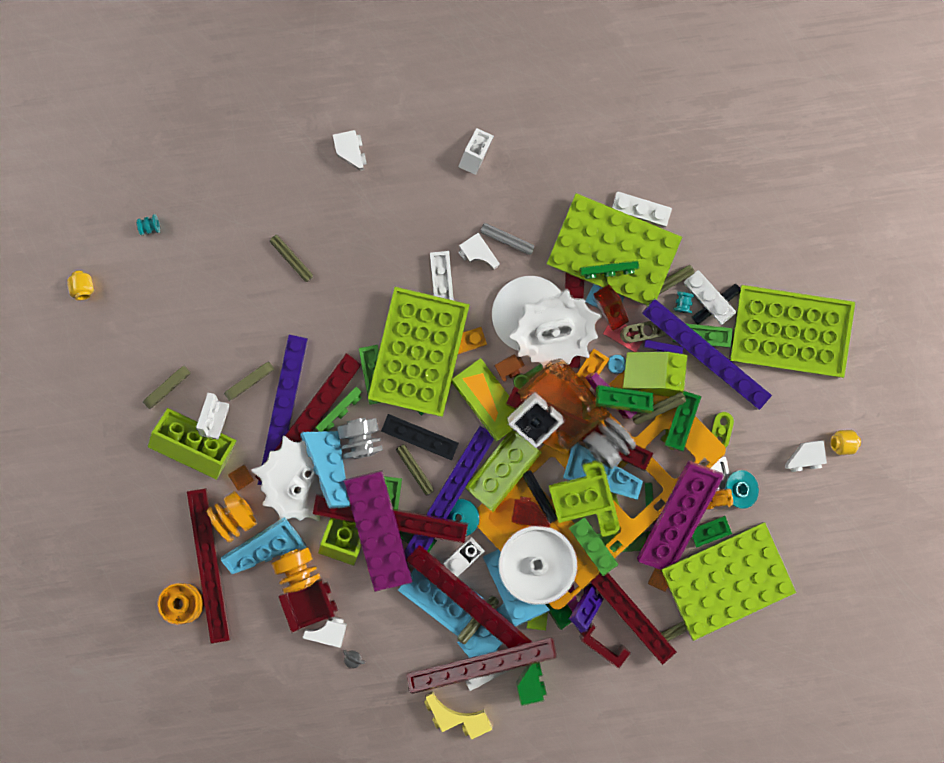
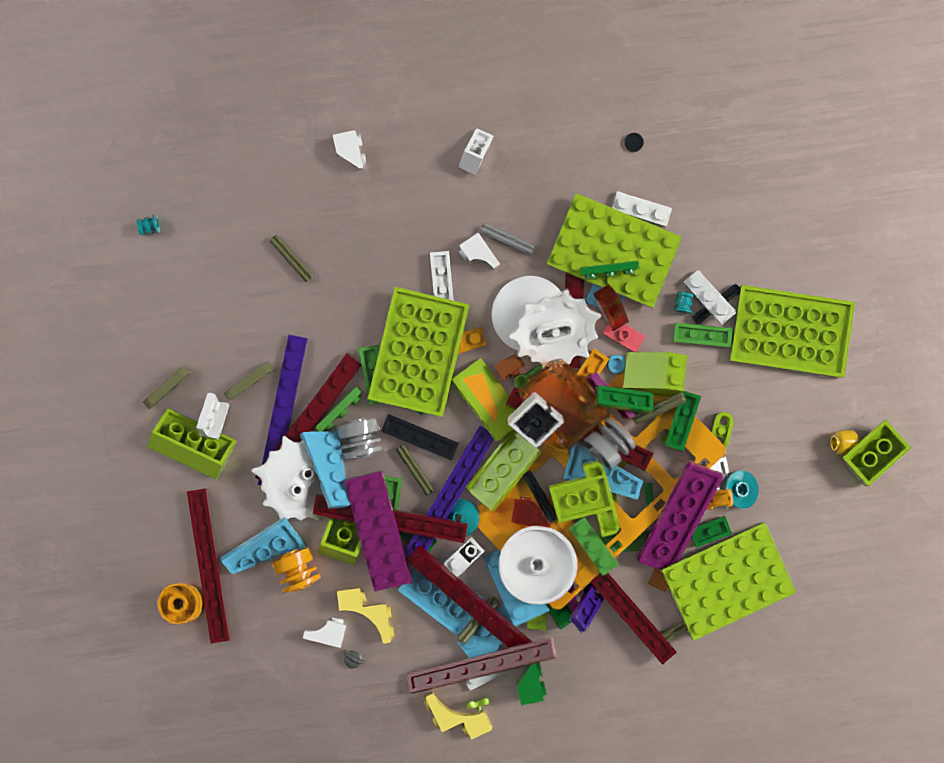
yellow head [67,271,94,301] -> none
light orange wheel [207,491,257,543] -> none
clear orange tile [228,464,255,491] -> none
dark red panel [278,579,338,633] -> none
dark red panel [579,622,630,668] -> none
olive beam [620,321,668,343] -> none
dark purple plate [642,298,772,410] -> none
dark purple plate [643,340,683,354] -> none
olive axle [659,265,695,294] -> none
white slope [785,440,827,472] -> none
none -> light yellow arch [337,587,395,644]
none -> lime piece [466,697,489,711]
none -> black piece [625,133,644,152]
none -> lime slope [842,419,911,487]

